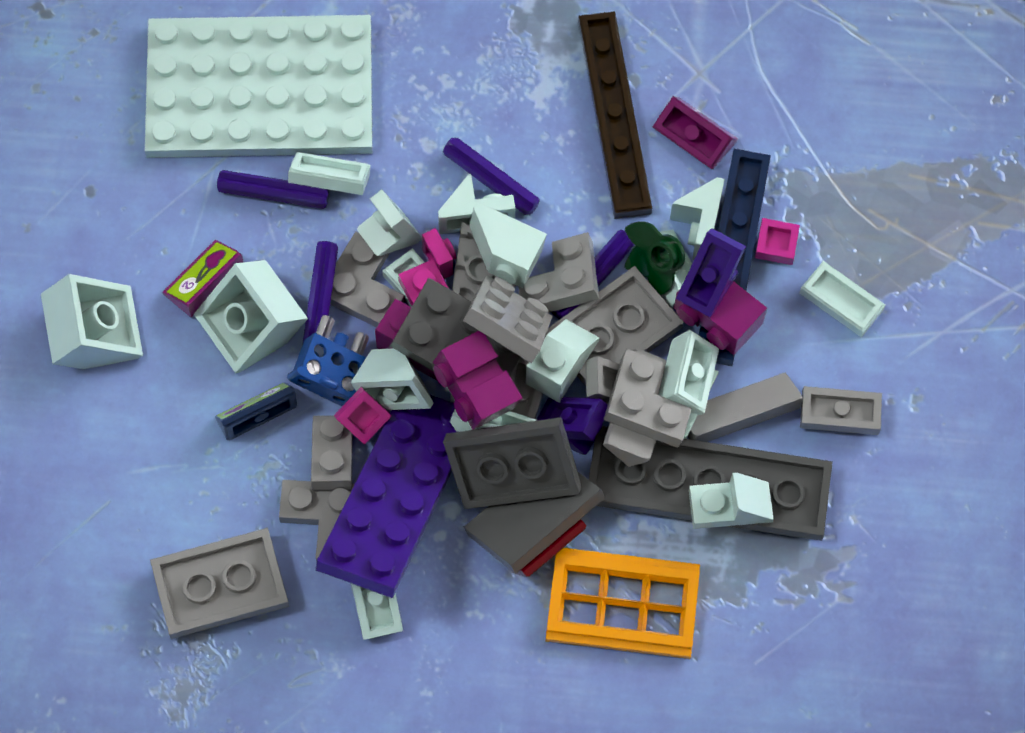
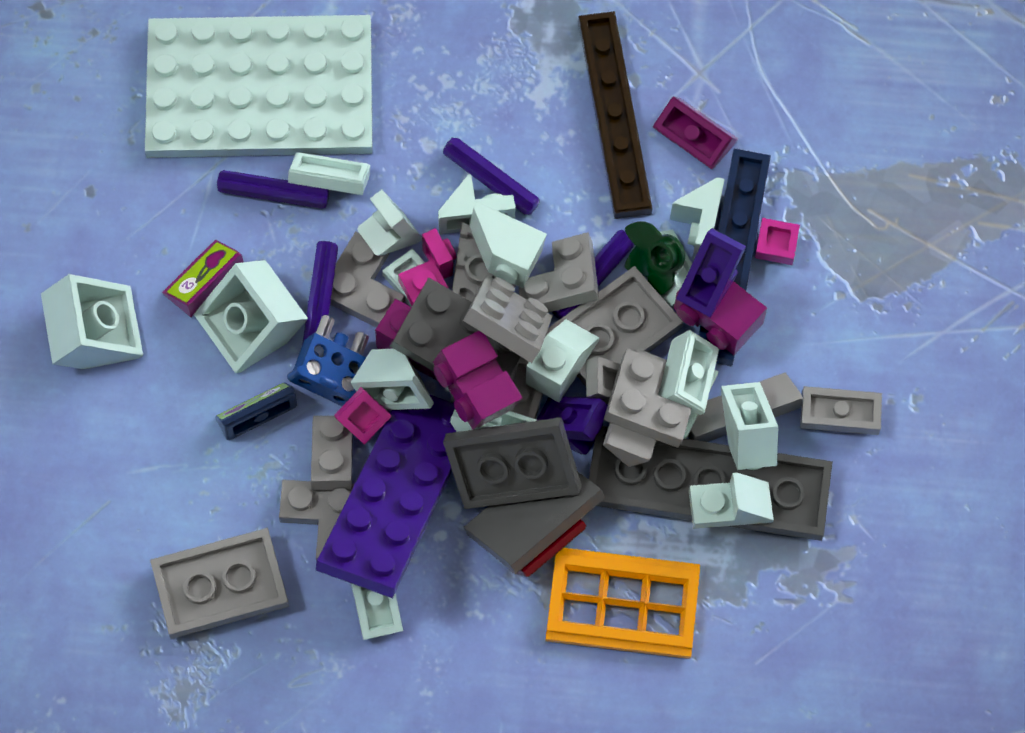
light aqua tile [799,261,885,338] -> none
none -> light aqua slope [721,382,778,470]

